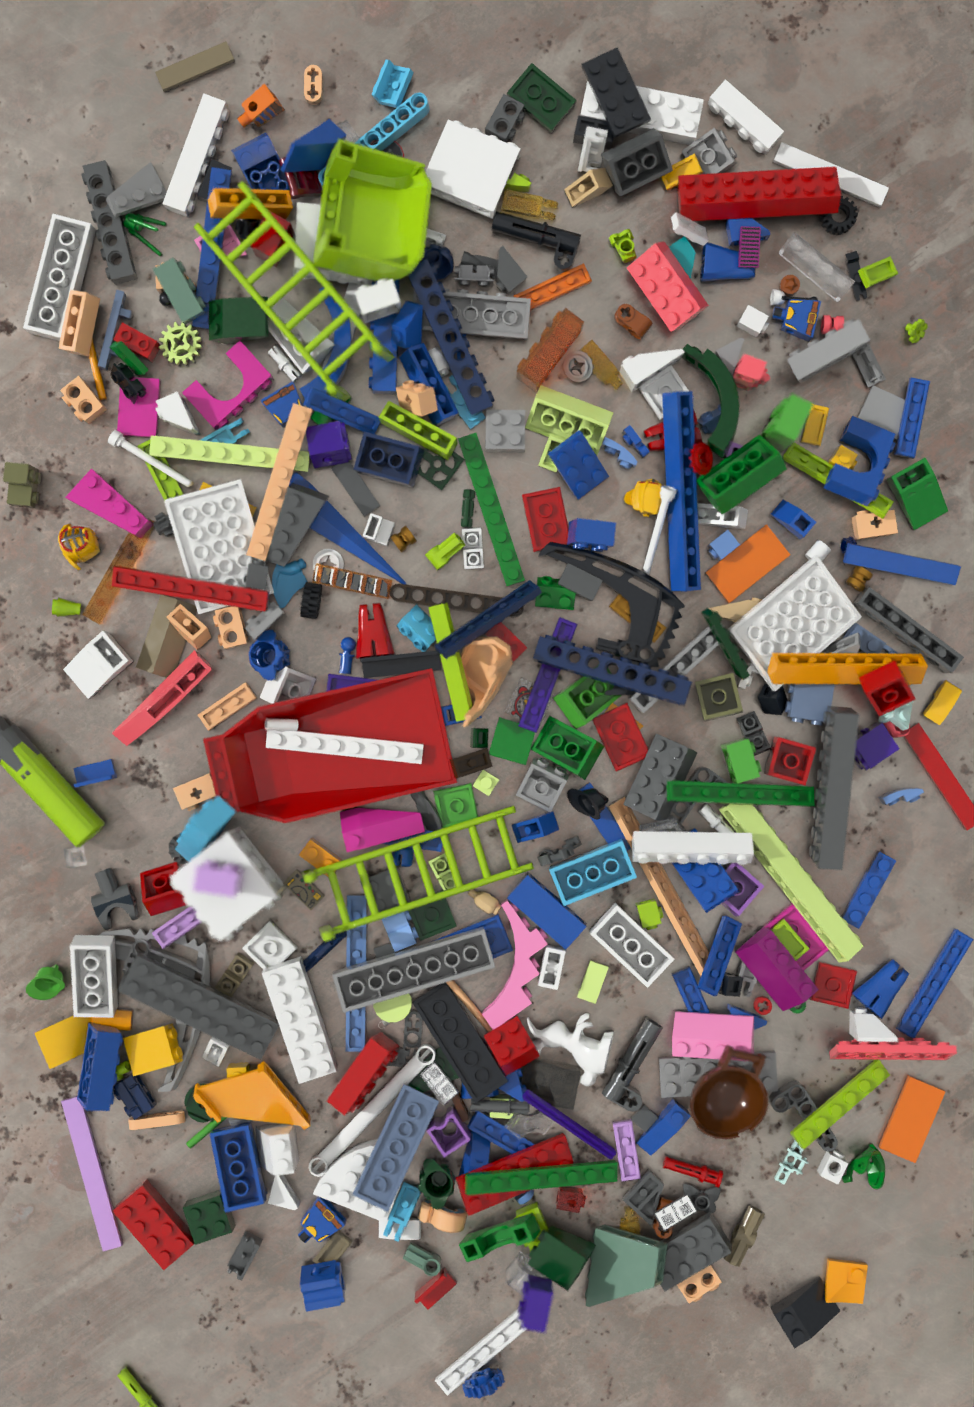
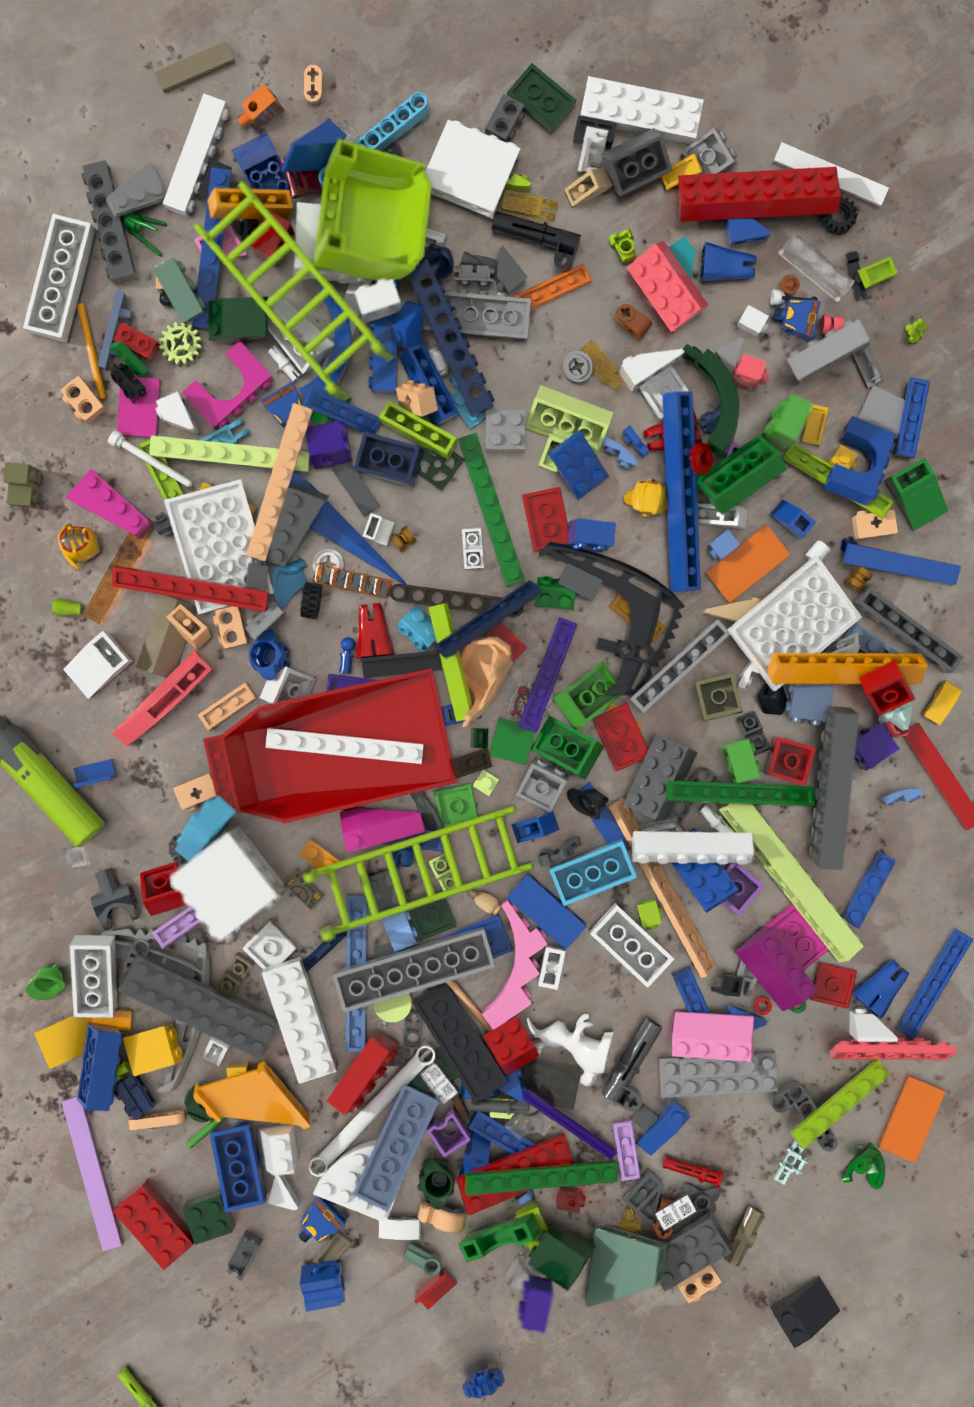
light nougat brick [59,290,100,356] -> none
lavender brick [193,860,244,897] -> none
white hinge [265,718,298,731] -> none
medium azure bracket [372,59,414,108] -> none
medium azure hinge [383,1182,422,1242] -> none
lime piece [425,533,465,570] -> none
white tile [435,1309,526,1396] -> none
dark green axle [461,489,475,528] -> none
clear orange brick [517,308,584,393] -> none
dark blue brick [533,635,692,707] -> none
yellowish green tile [577,960,609,1004] -> none
black plate [581,47,651,138] -> none
white piece [642,485,677,575] -> none
white plate [671,212,709,246] -> none
reddish brown windscreen [690,1045,769,1139] -> none
blue plate [697,916,742,996] -> none
dark green plate [701,608,750,680] -> none
white brick [707,79,784,155] -> none
tile [738,226,761,268] -> none
lime tile [770,919,809,960] -> none
white brick [817,1150,849,1184] -> none
light orange plate [825,1258,868,1304] -> none

